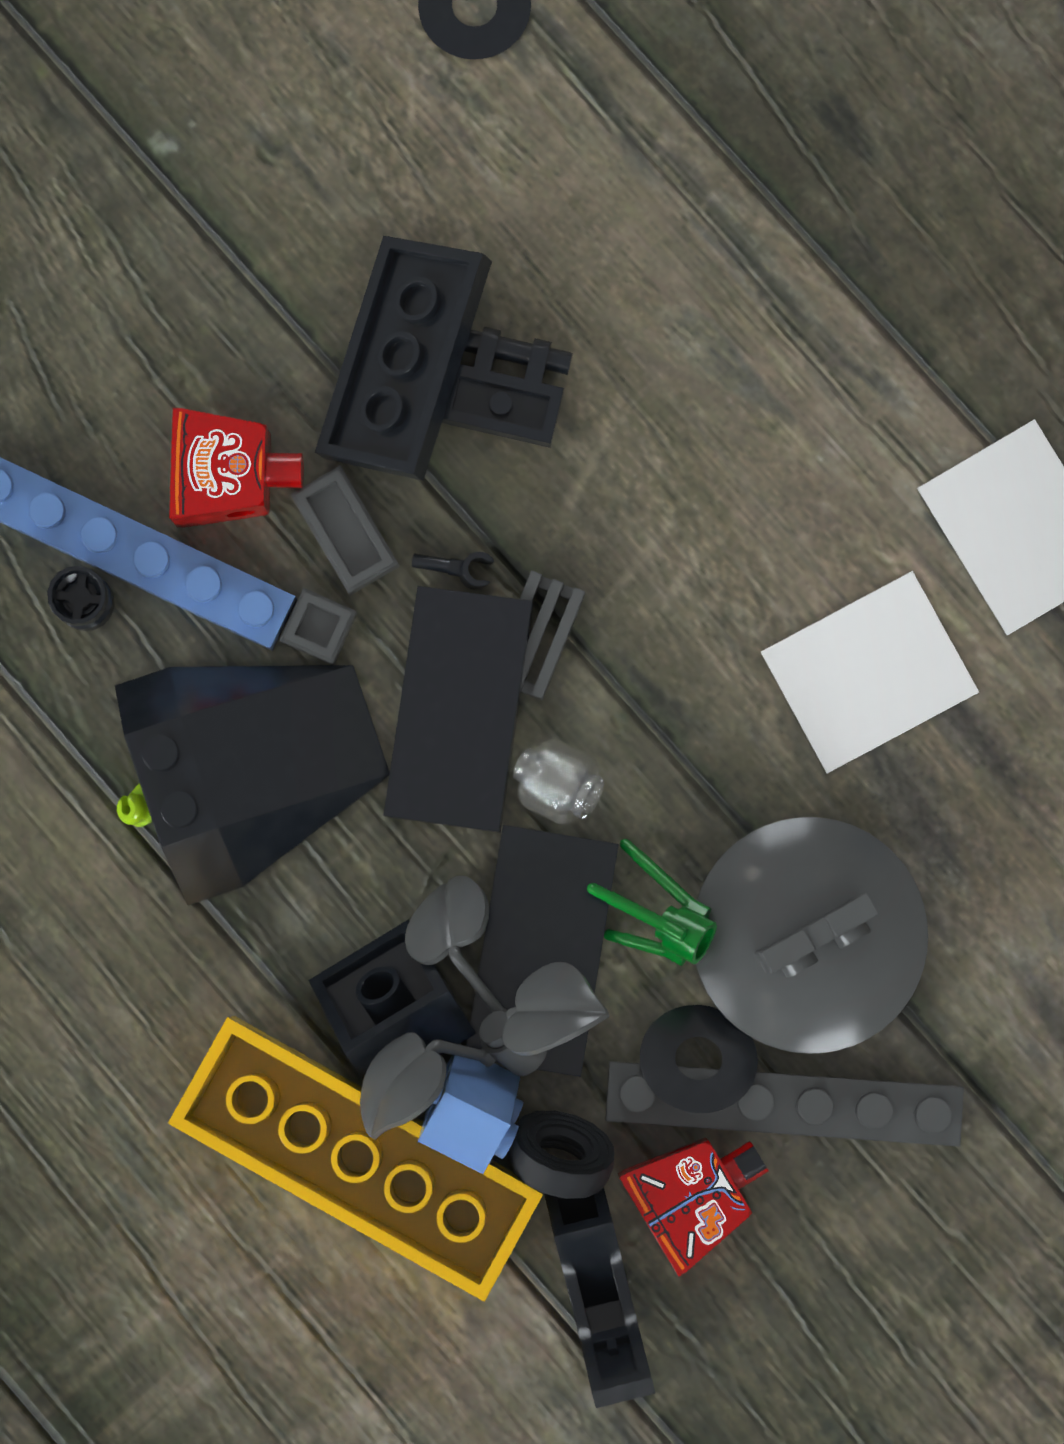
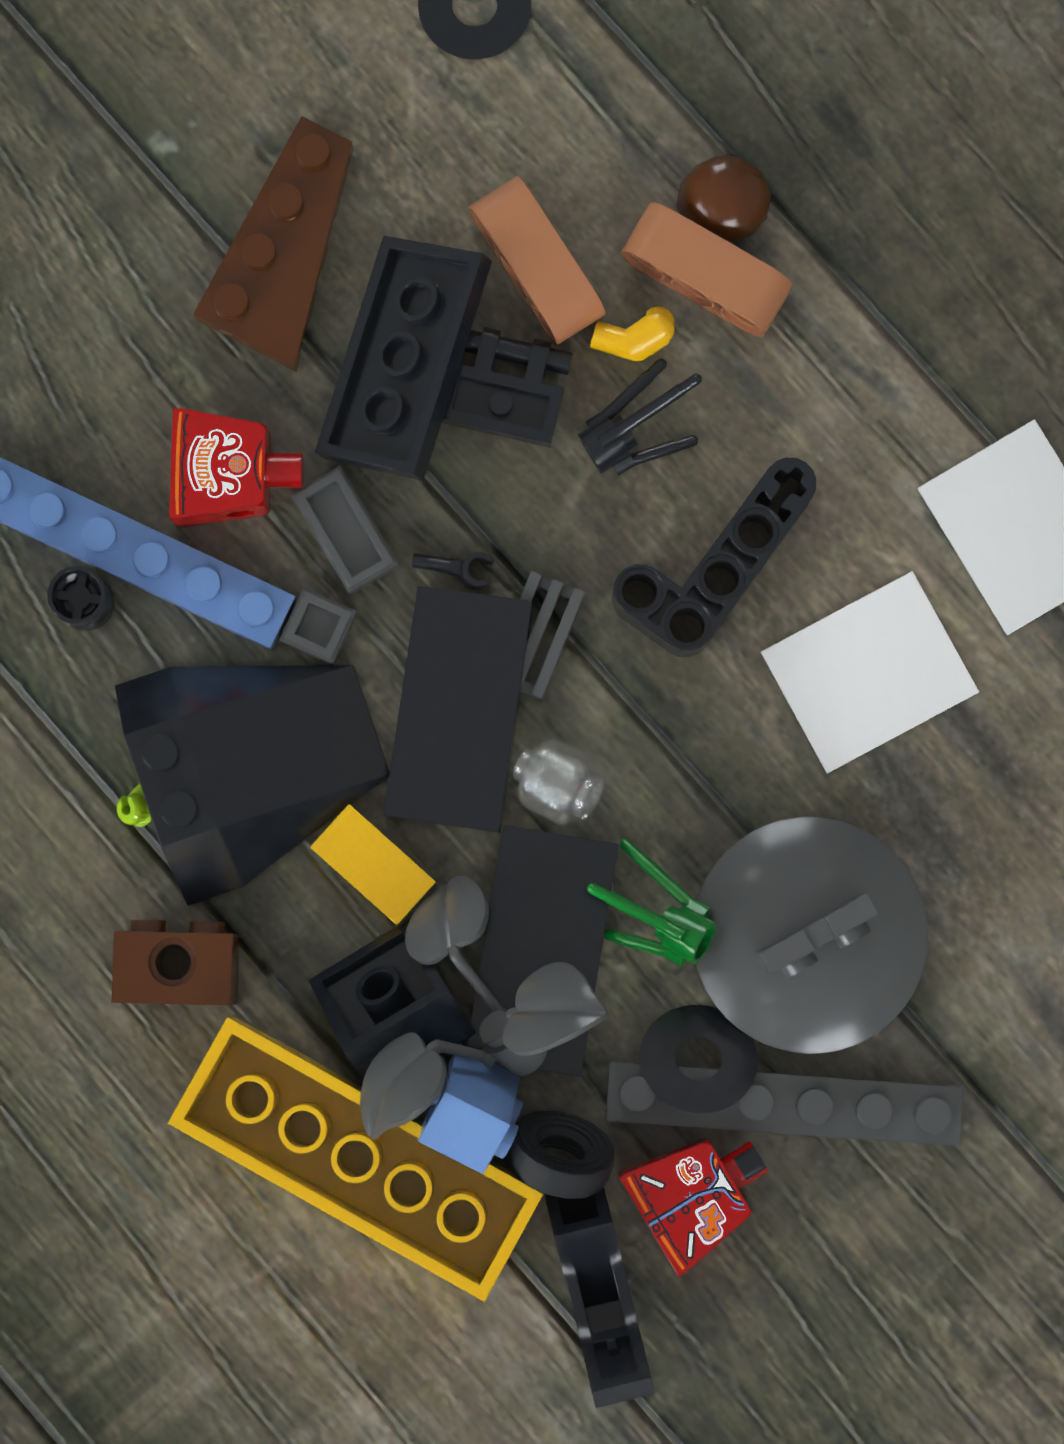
none -> reddish brown brick [111,920,239,1005]
none -> reddish brown wing [193,116,354,372]
none -> yellow tile [310,804,437,926]
none -> nougat beam [468,176,606,346]
none -> black plant [578,358,702,476]
none -> yellow arm [590,306,675,361]
none -> black beam [612,457,816,657]
none -> nougat beam [620,202,793,337]
none -> reddish brown hair [677,155,771,243]

